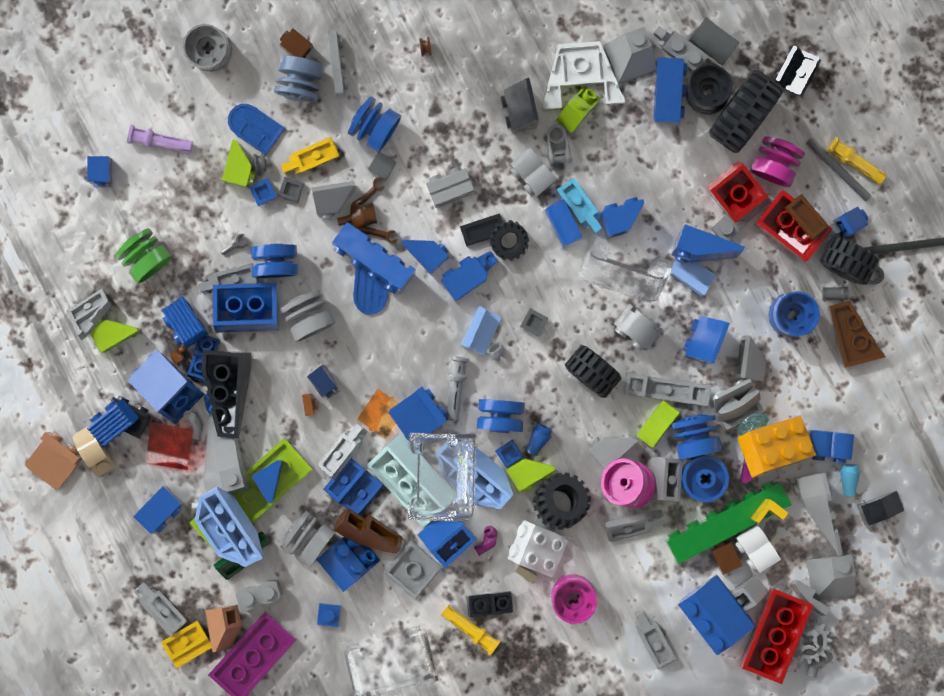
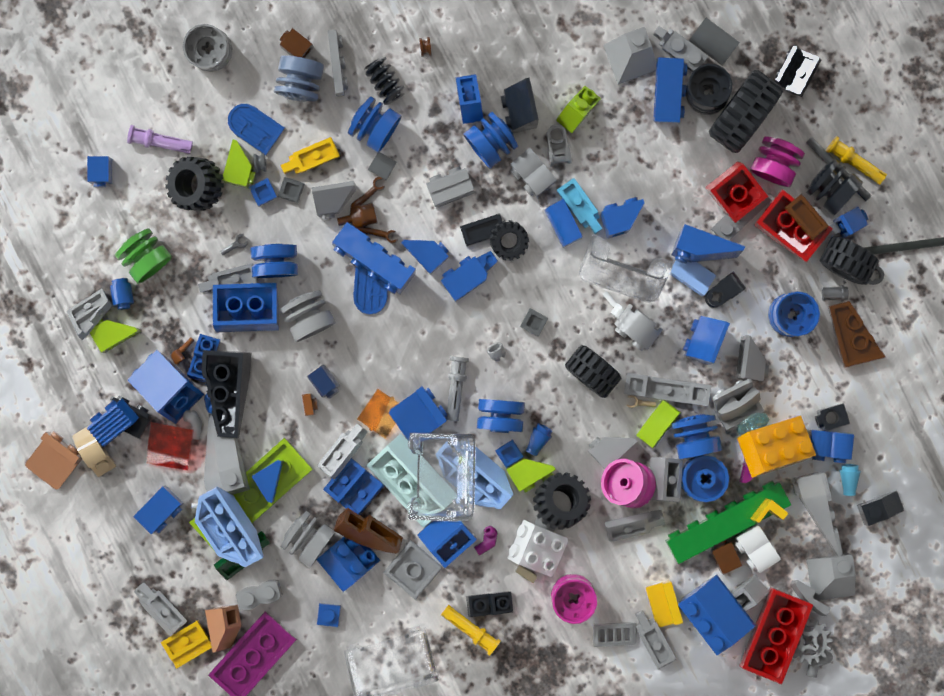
blue brick [162,296,208,348] -> none
light blue panel [462,306,501,355] -> none
white wing [543,41,625,110] -> none
none -> blue brick [110,278,134,310]
none -> black tyre [165,157,224,211]
none -> black piece [364,57,405,105]
none -> blue arch [455,74,483,124]
none -> blue wheel [463,112,518,169]
none -> light grey slope [593,623,636,647]
none -> white hand [603,291,624,319]
none -> tan hand [627,395,656,408]
none -> yellow panel [646,580,683,628]
none -> black piece [705,271,746,308]
none -> black wheel [806,159,863,216]
none -> black brick [815,403,850,431]

